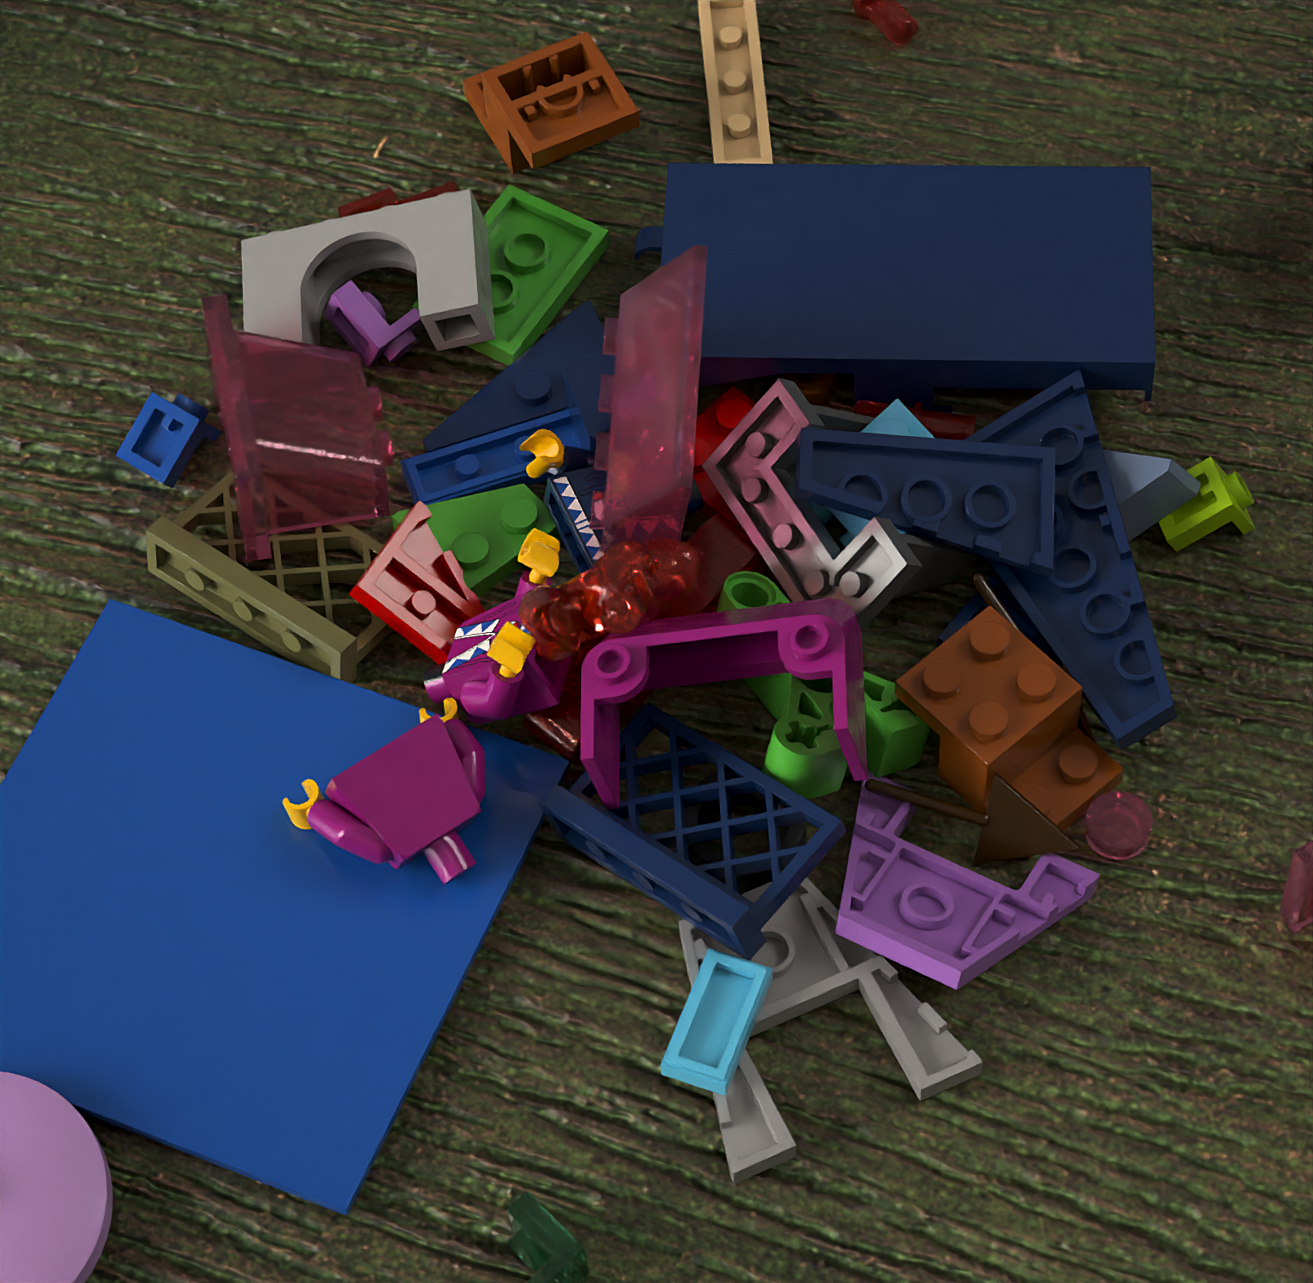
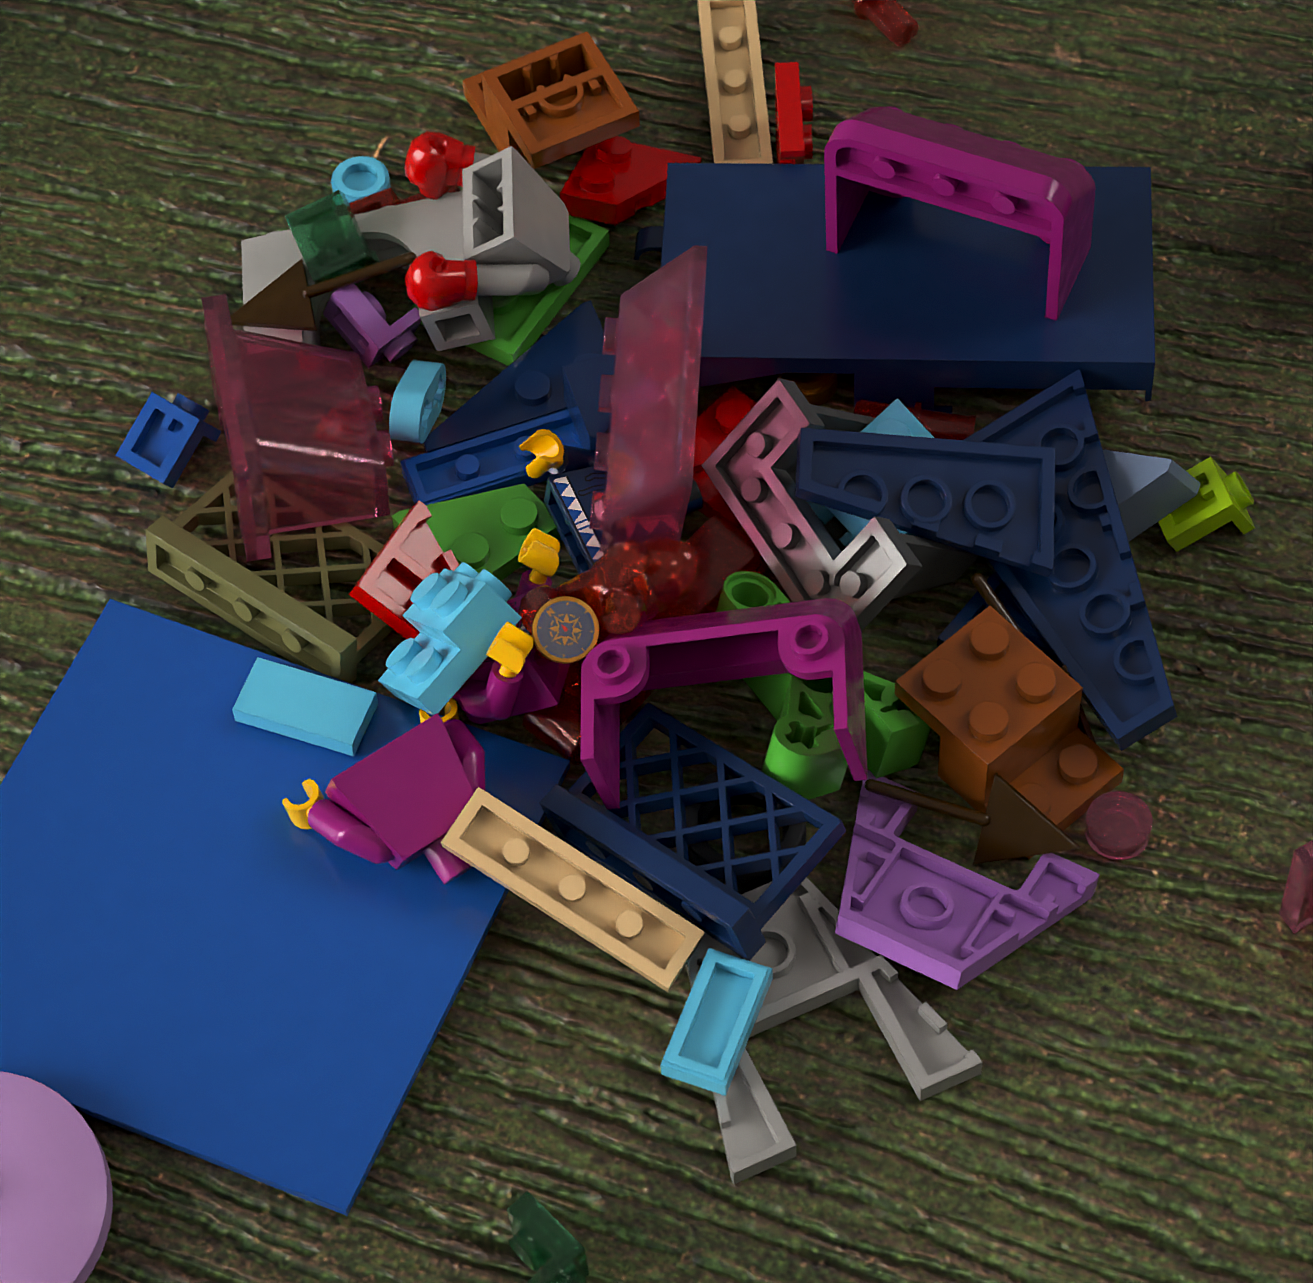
none -> dark brown piece [224,252,417,331]
none -> medium azure tile [232,657,378,756]
none -> clear green bracket [285,190,380,290]
none -> medium azure tile [331,156,391,214]
none -> medium azure plate [378,562,522,715]
none -> medium azure beam [389,359,446,444]
none -> light grey torso [405,131,581,311]
none -> tan plate [441,787,705,992]
none -> dark blue tile [532,596,599,664]
none -> red wing [559,136,702,225]
none -> red wing [775,62,813,164]
none -> magenta windscreen [824,106,1096,321]

